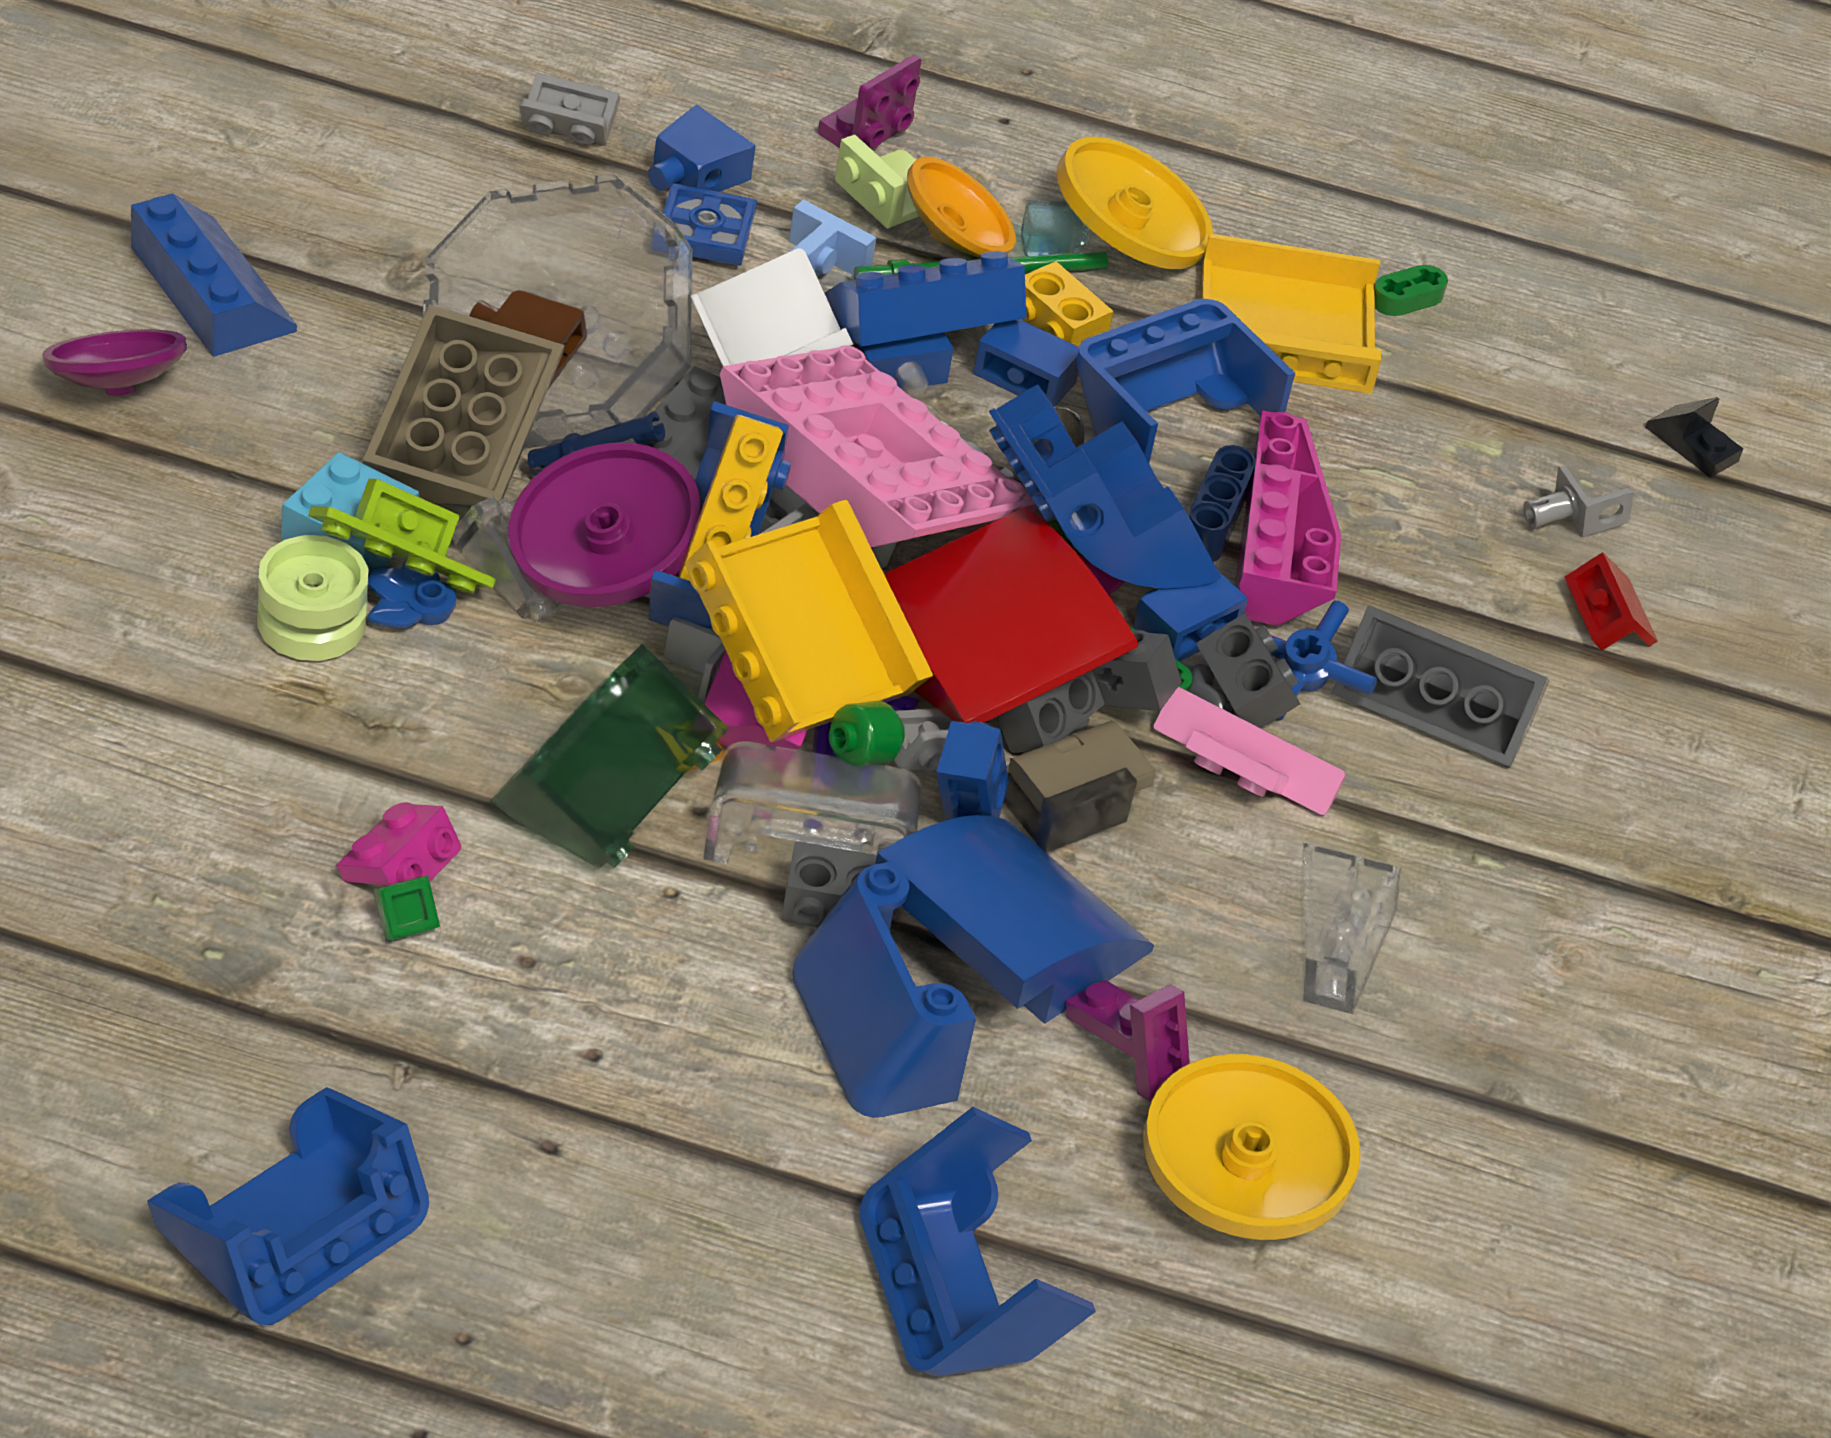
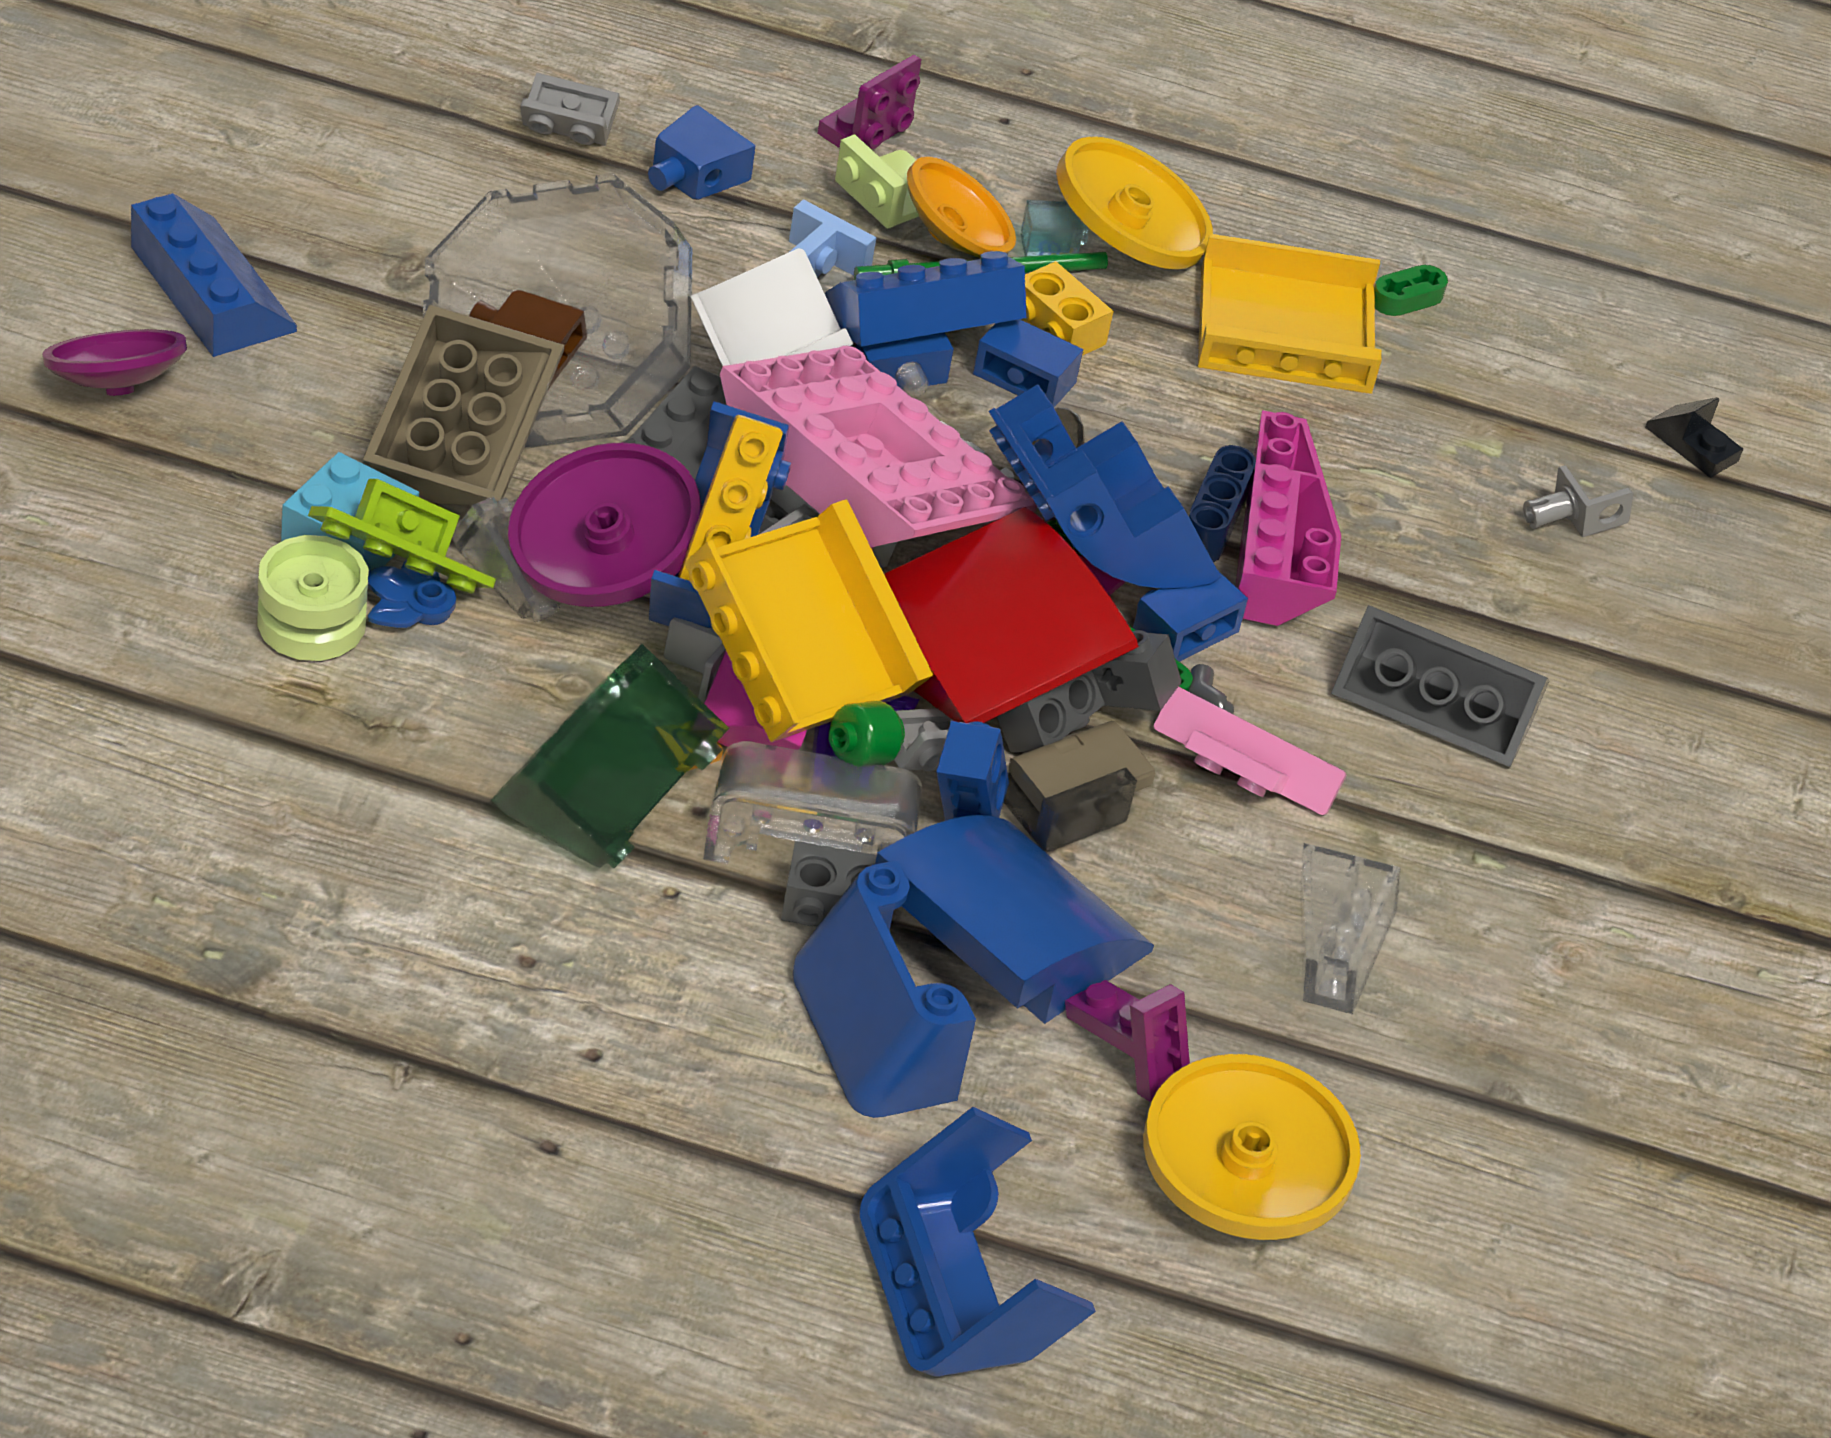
blue windscreen [147,1087,429,1325] -> none
dark pink bracket [336,802,461,886] -> none
green tile [373,875,440,940] -> none
dark blue pin [528,412,665,476] -> none
blue piece [655,183,757,266] -> none
blue windscreen [1076,299,1295,463] -> none
dark grey brick [1196,613,1300,728] -> none
blue bar [1271,601,1377,720] -> none
red panel [1564,552,1658,651] -> none

